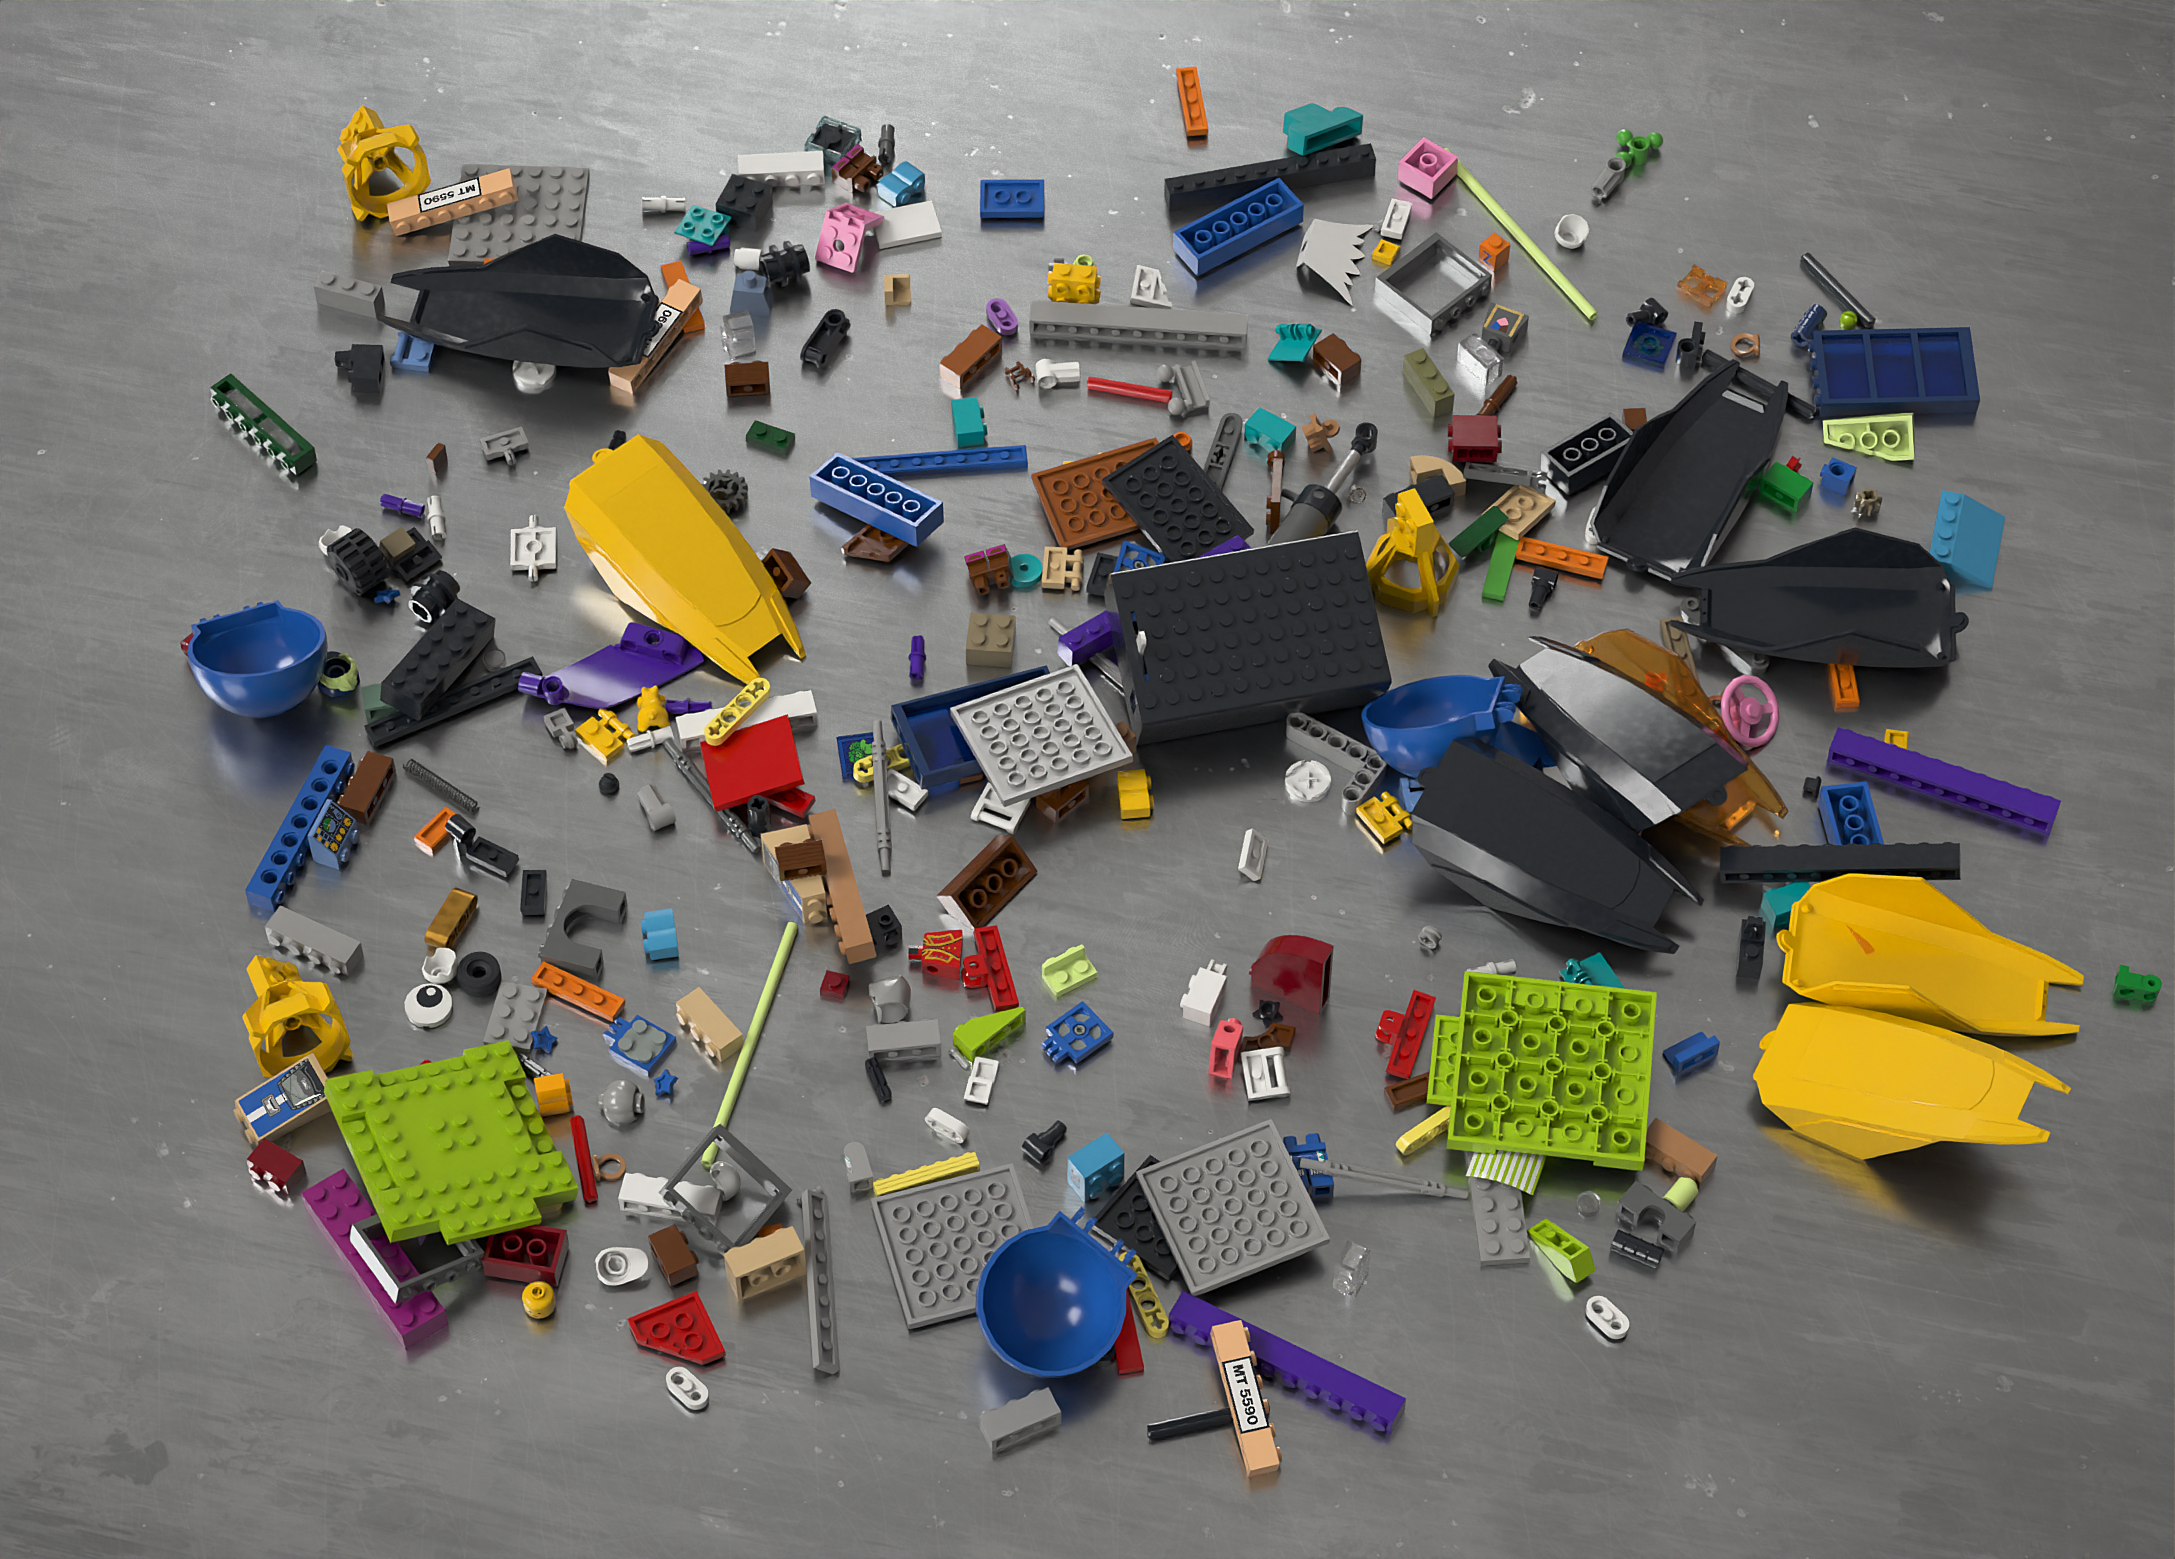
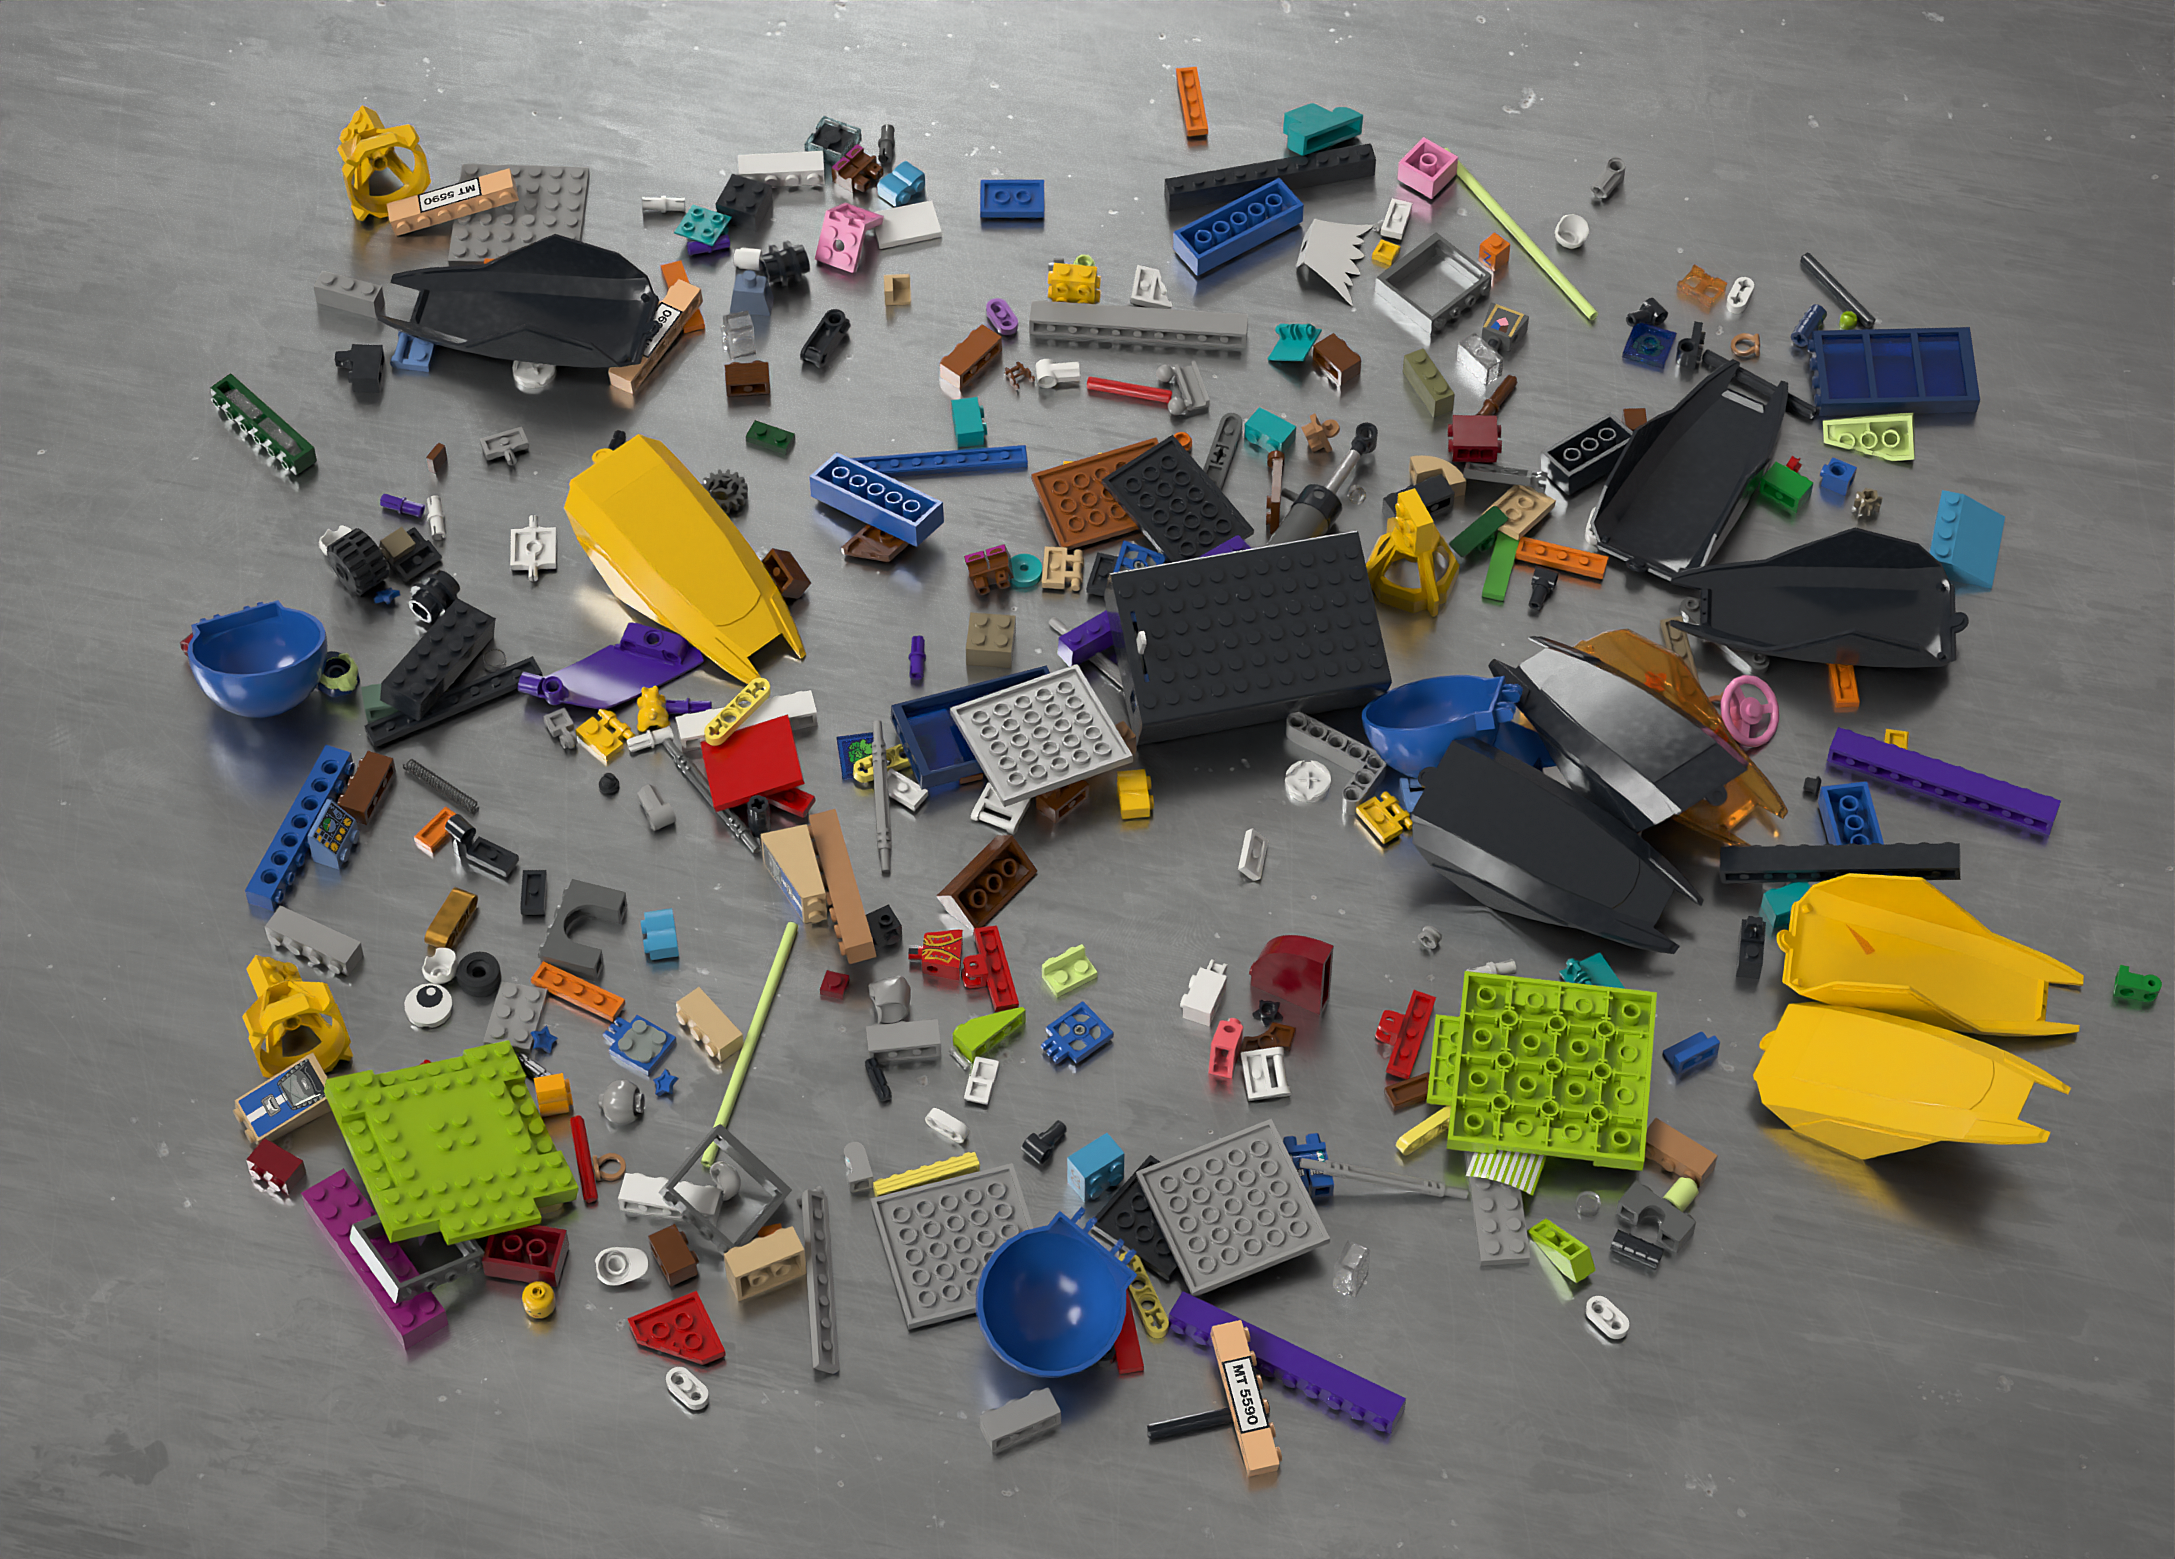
reddish brown brick [775,838,827,882] -> none
bright green piece [1616,129,1663,168] -> none

